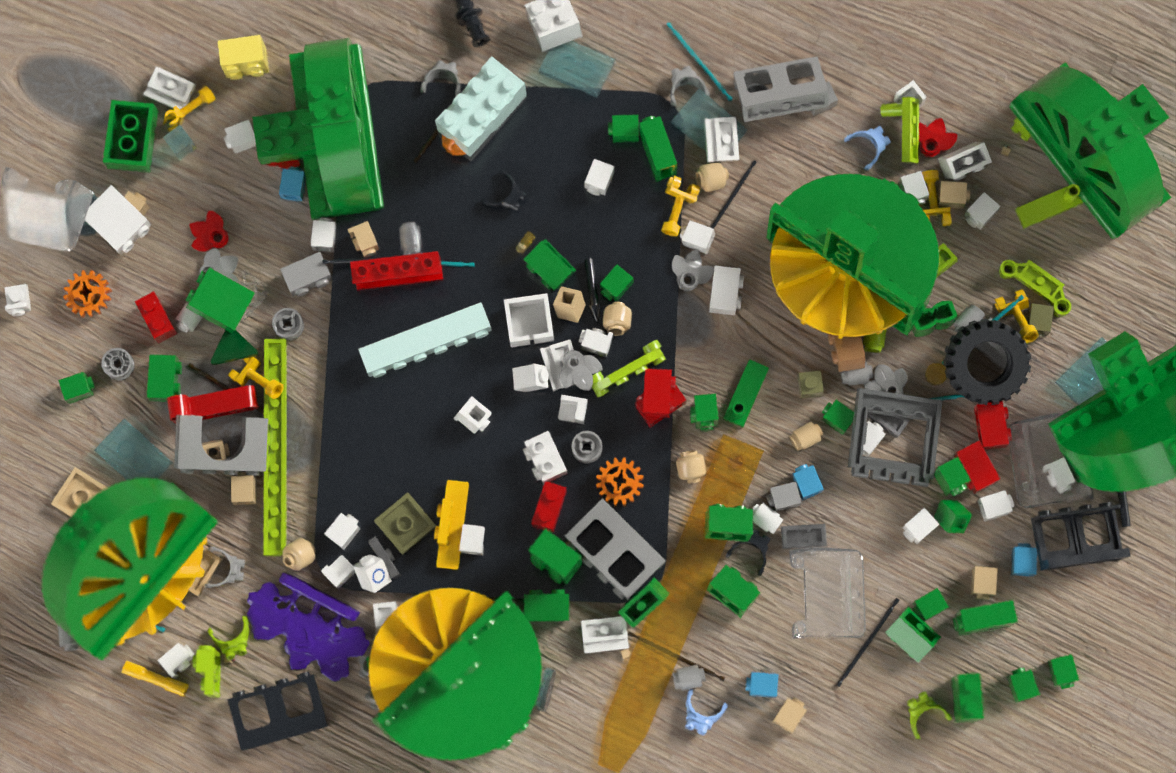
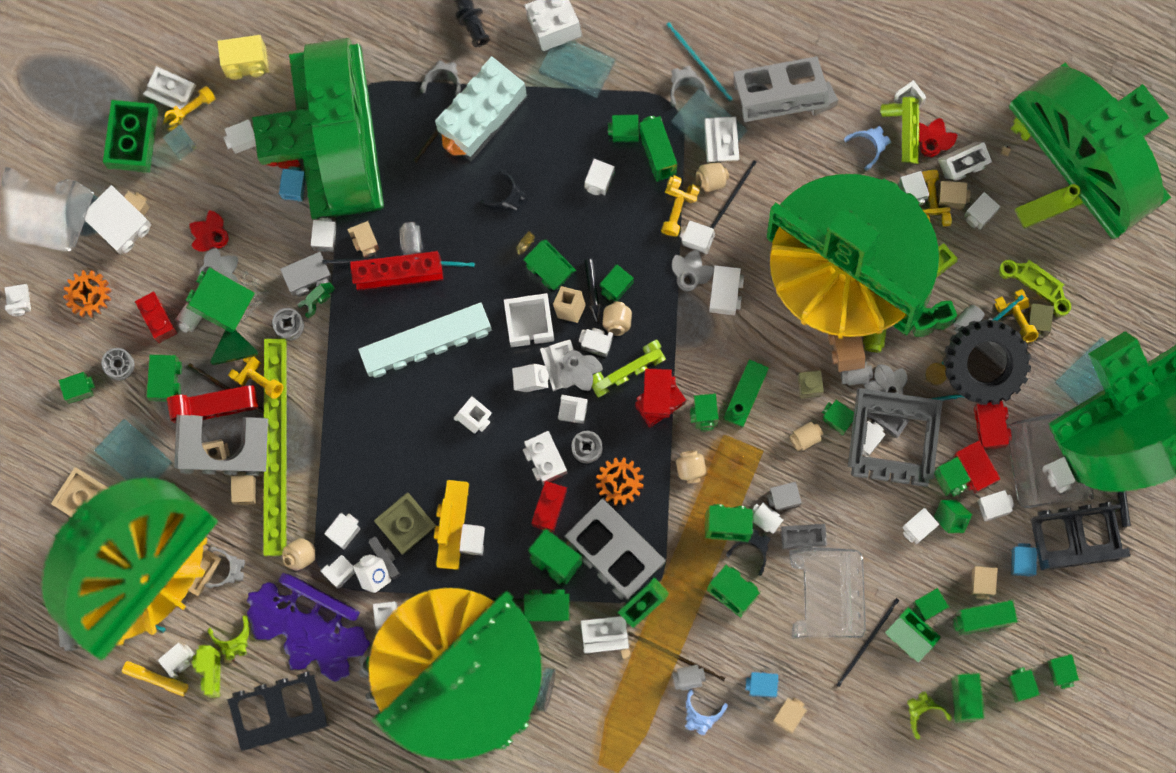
dark azure brick [792,464,824,500] -> none
none -> green plate [297,282,335,318]

